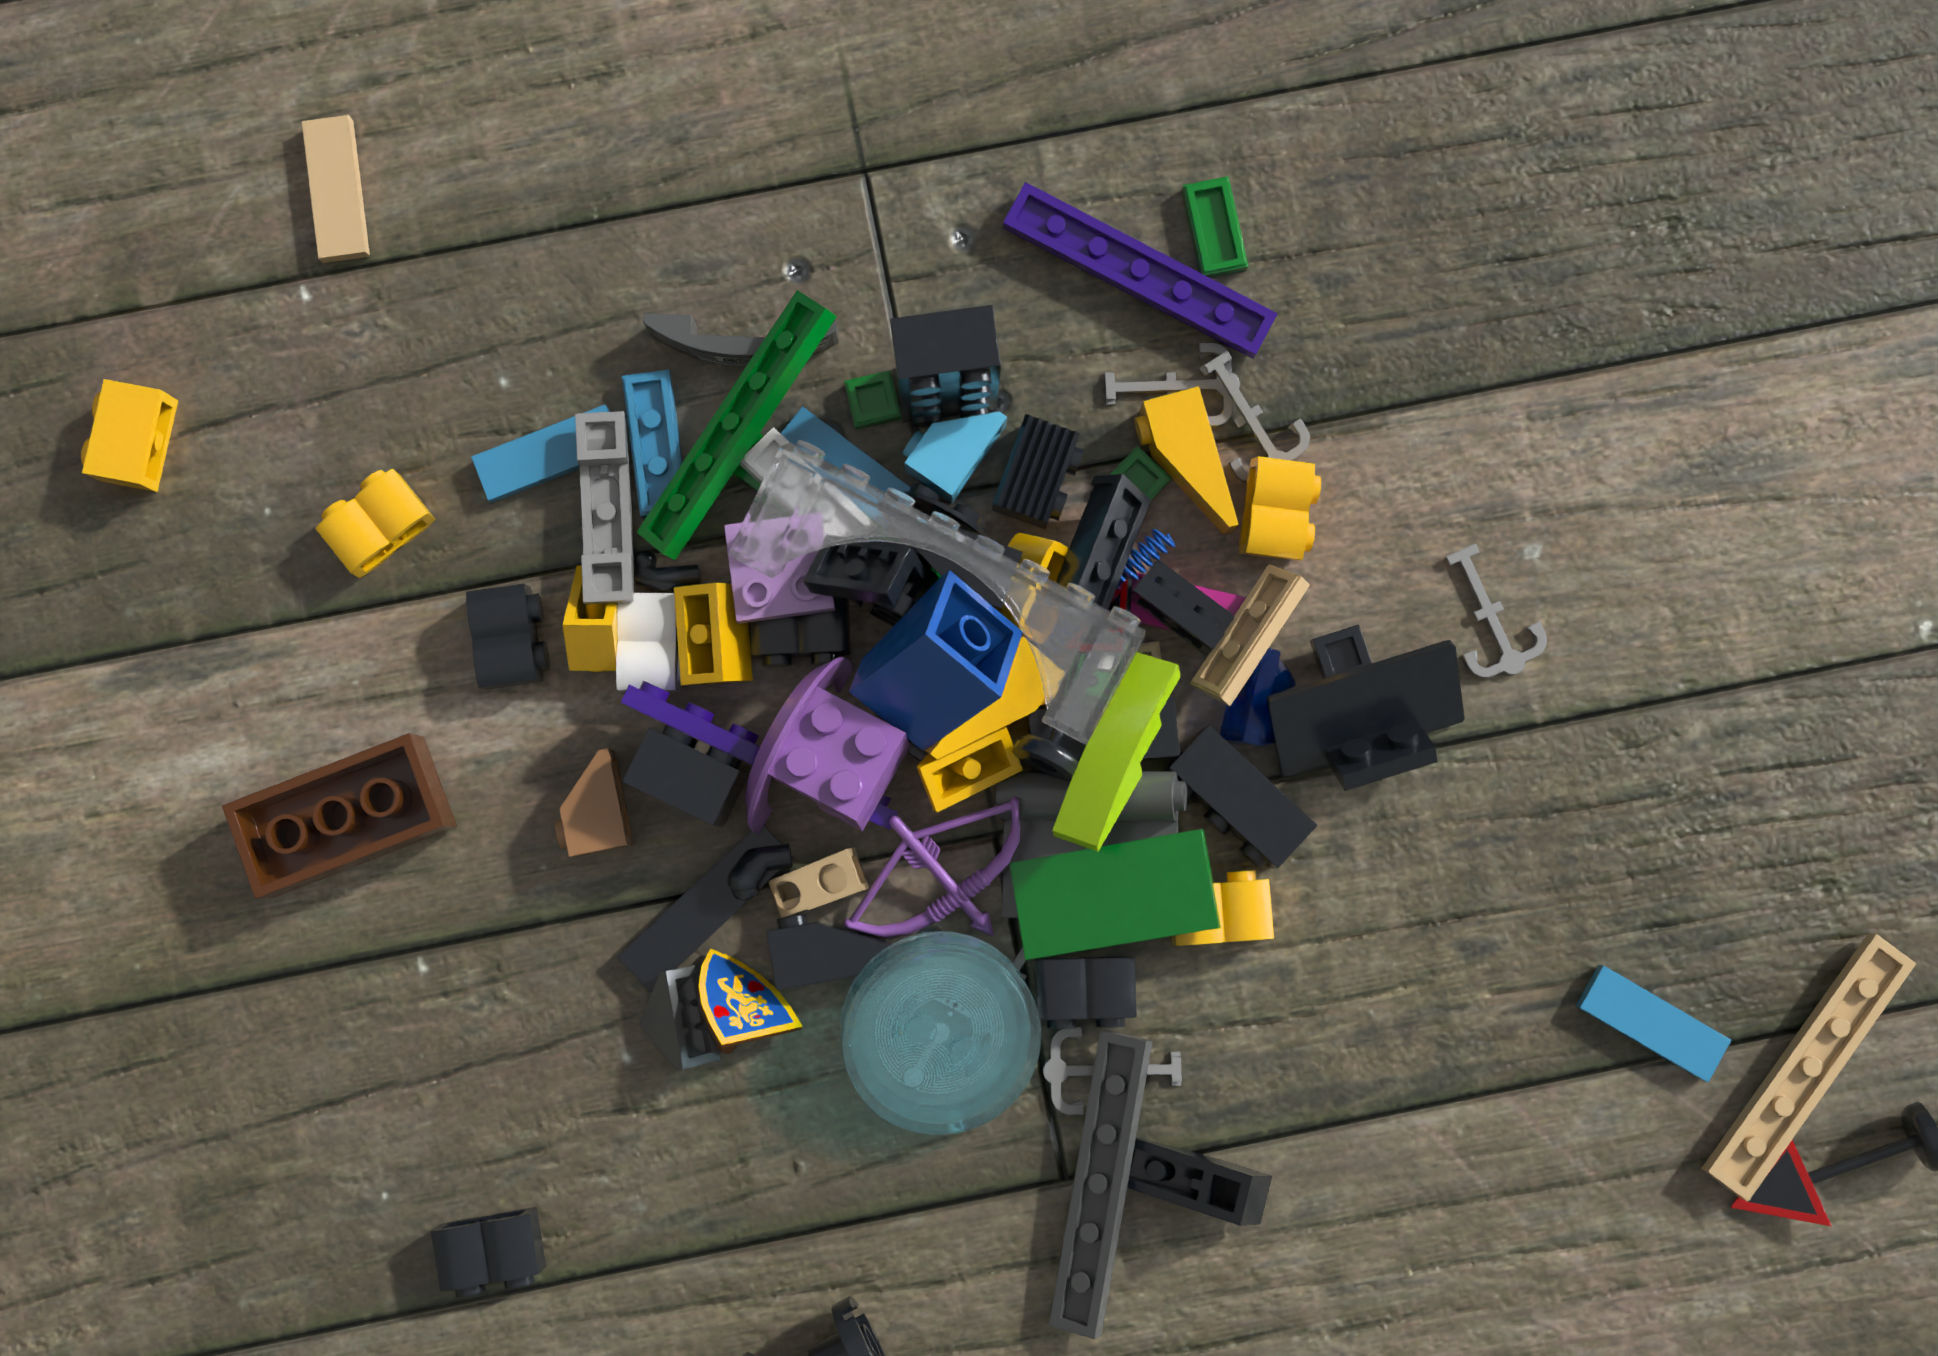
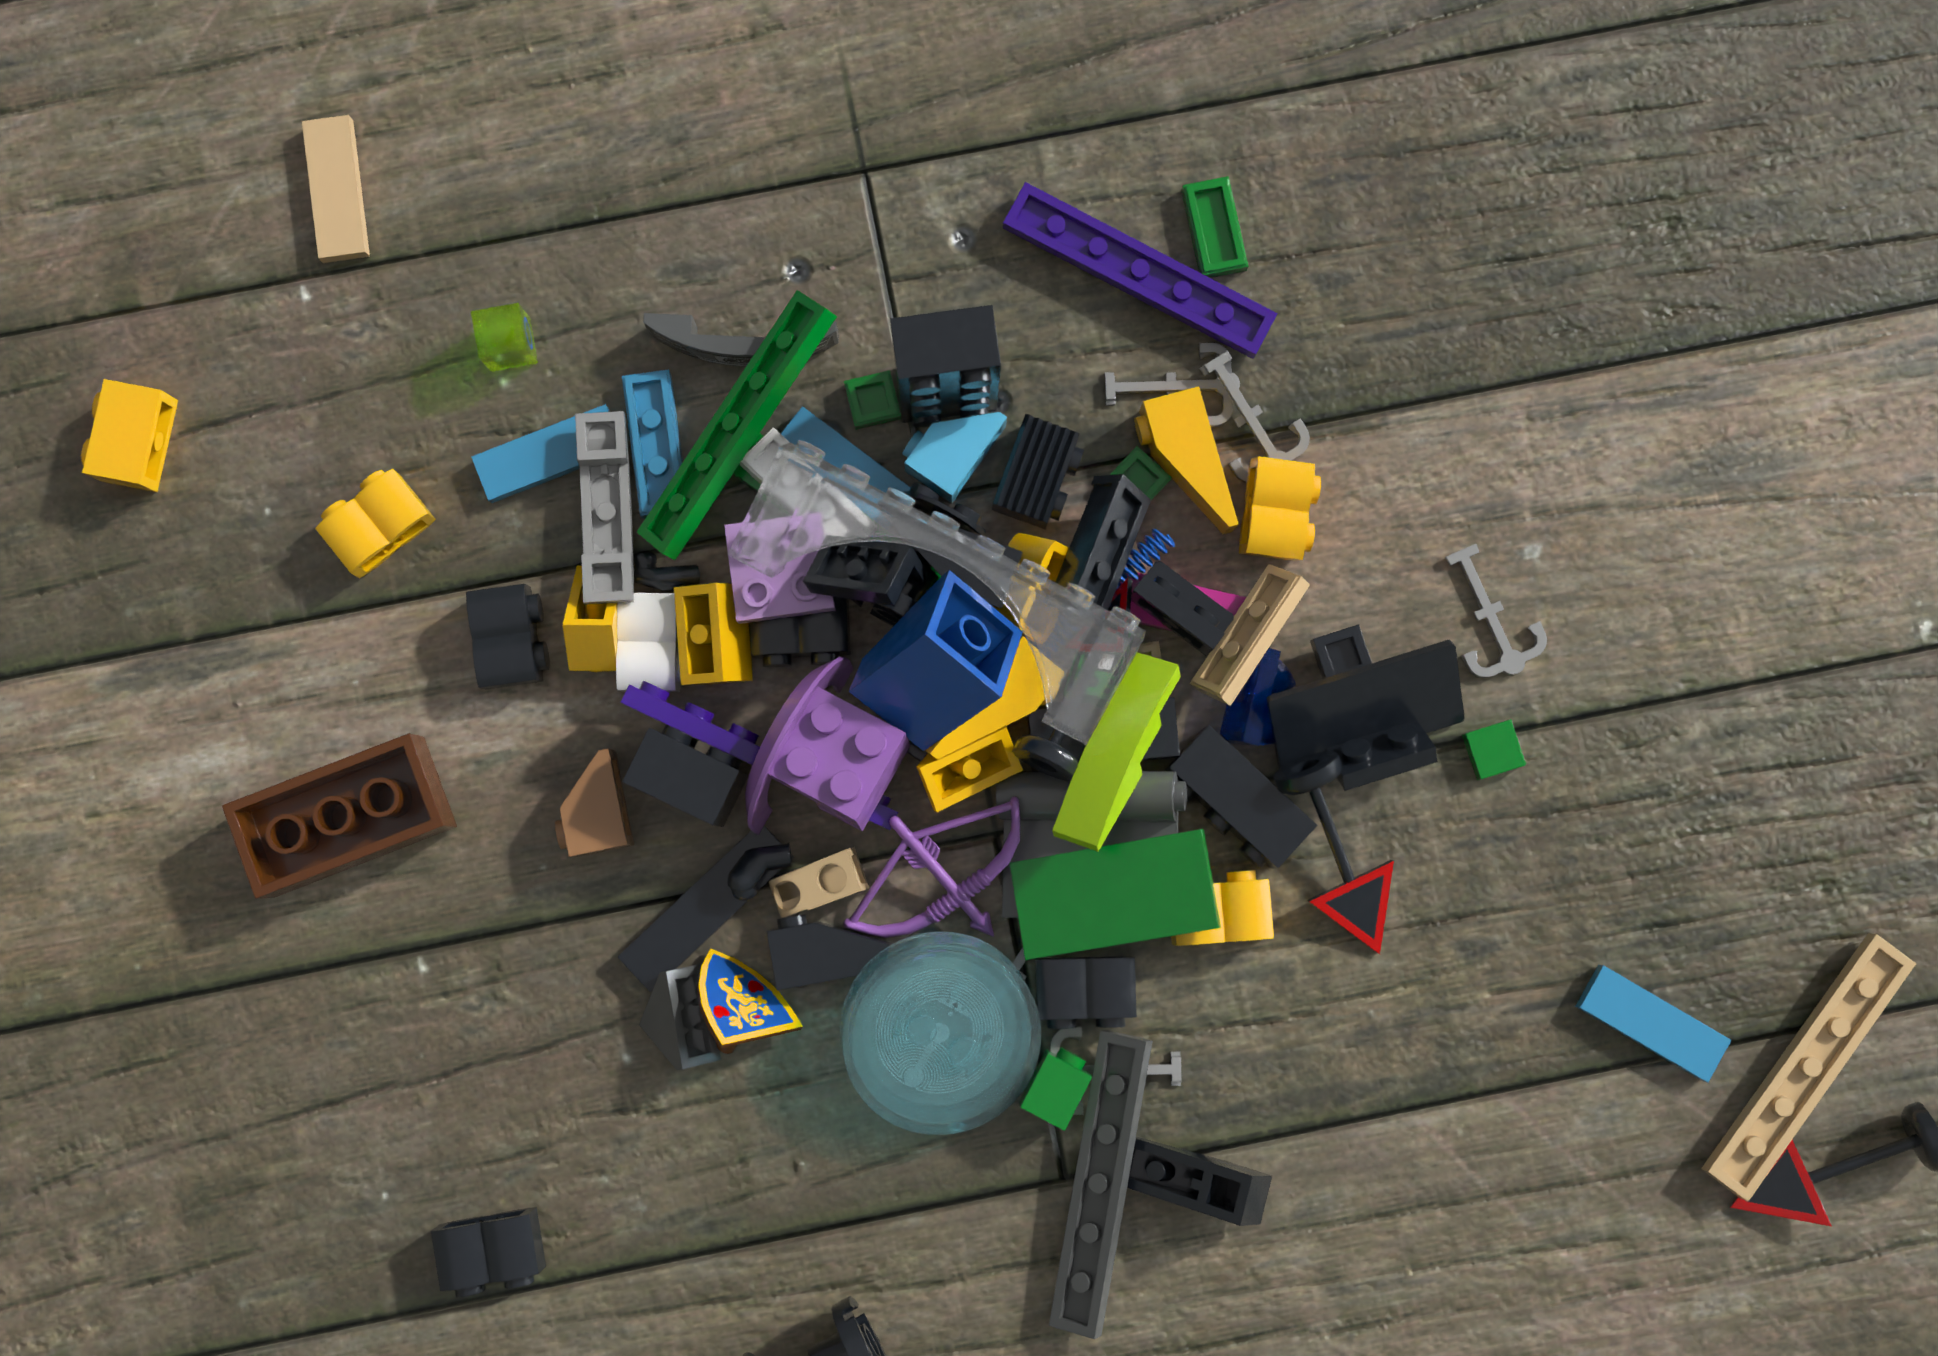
none -> clear neon green brick [471,302,538,372]
none -> green brick [1019,1047,1092,1131]
none -> black piece [1273,751,1394,954]
none -> green tile [1462,719,1527,780]

